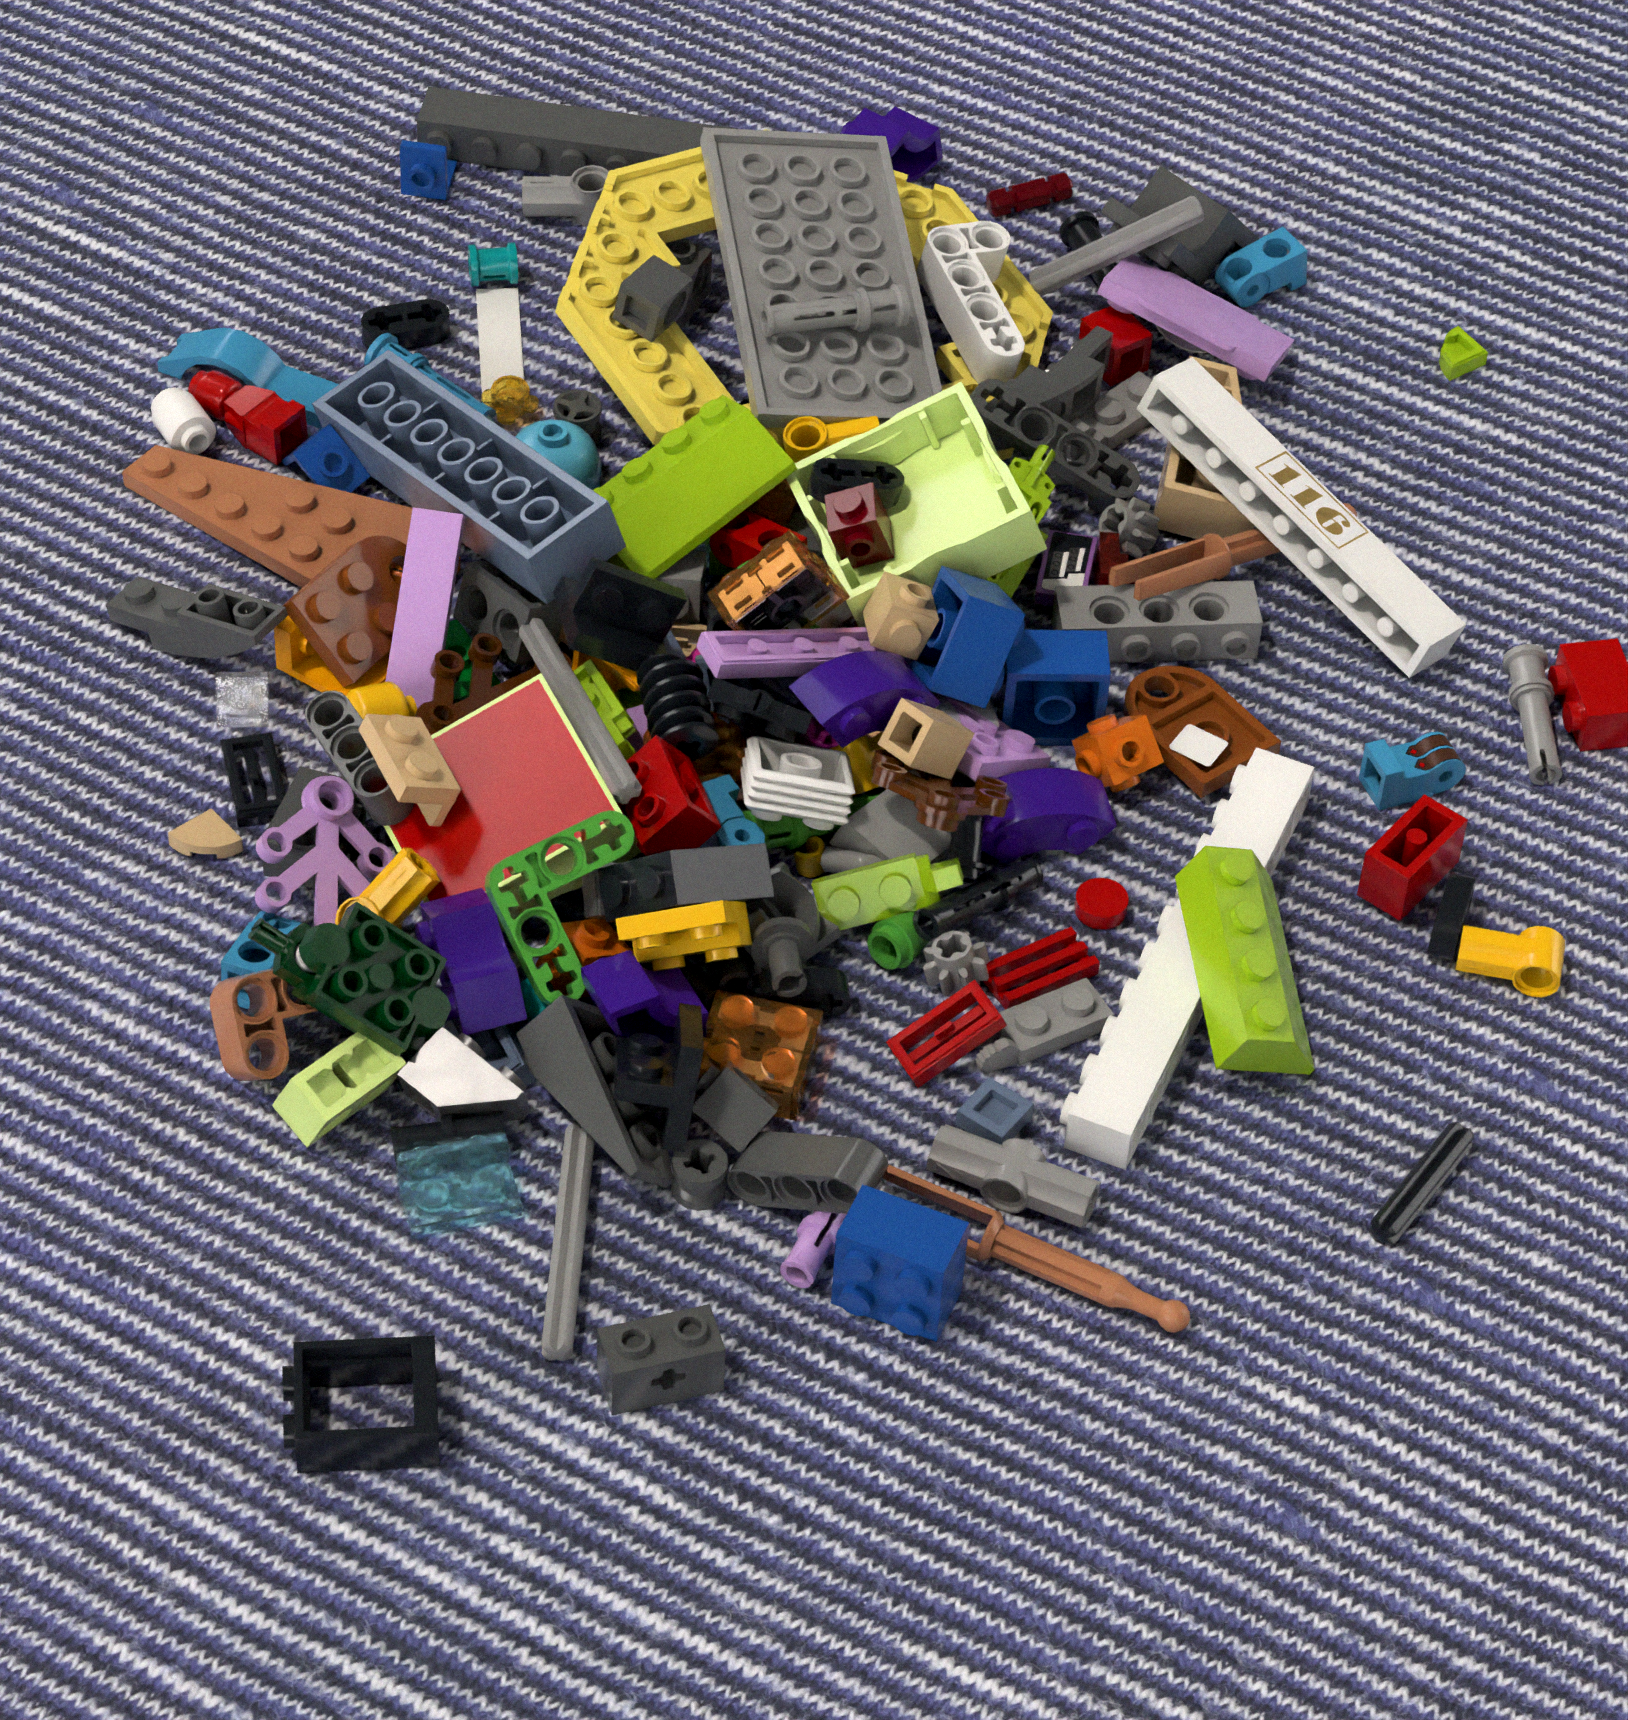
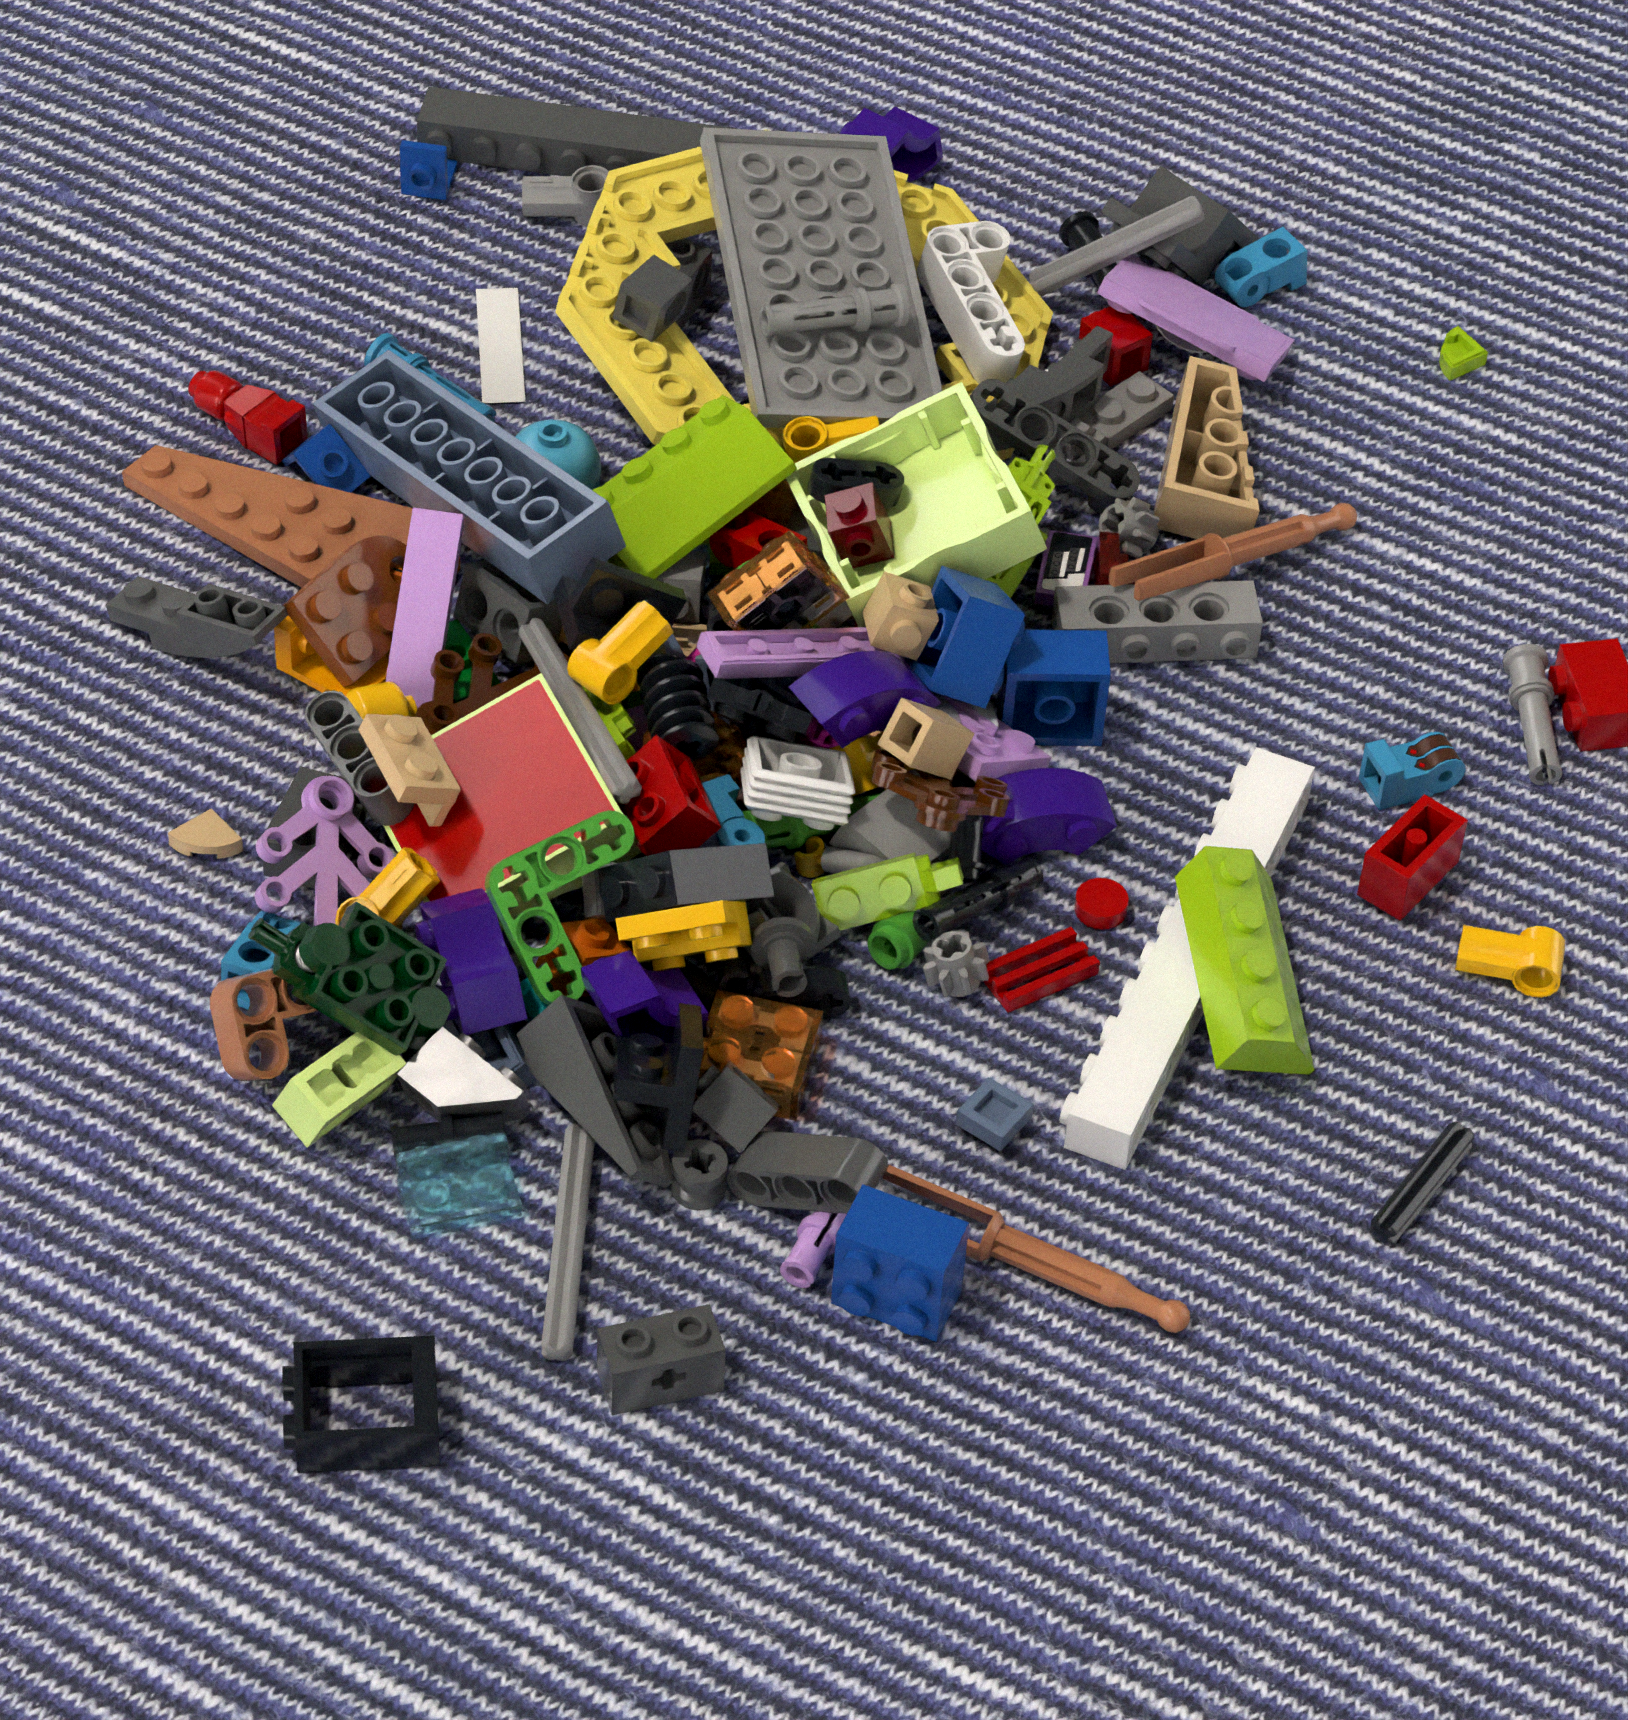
white brick [151,387,216,455] -> none
dark azure piece [157,327,339,429] -> none
clear tile [216,672,270,727] -> none
black tile [220,732,286,827] -> none
black beam [361,299,450,350] -> none
teal bush [468,242,518,287] -> none
clear yellow plate [481,375,539,425] -> none
dark grey wheel [553,389,602,444] -> none
red tile [886,979,1007,1088] -> none
light grey piece [926,1124,1101,1228] -> none
light grey hinge [975,977,1114,1074] -> none
dark red axle [986,172,1073,217] -> none
orange brick [1071,714,1164,793] -> none
dark orange plate [1123,666,1281,798] -> none
white brick [1137,357,1467,678] -> none
white sticker [1169,724,1228,767] -> none
black beam [1427,872,1477,961] -> none
none -> yellow piece [567,600,674,705]

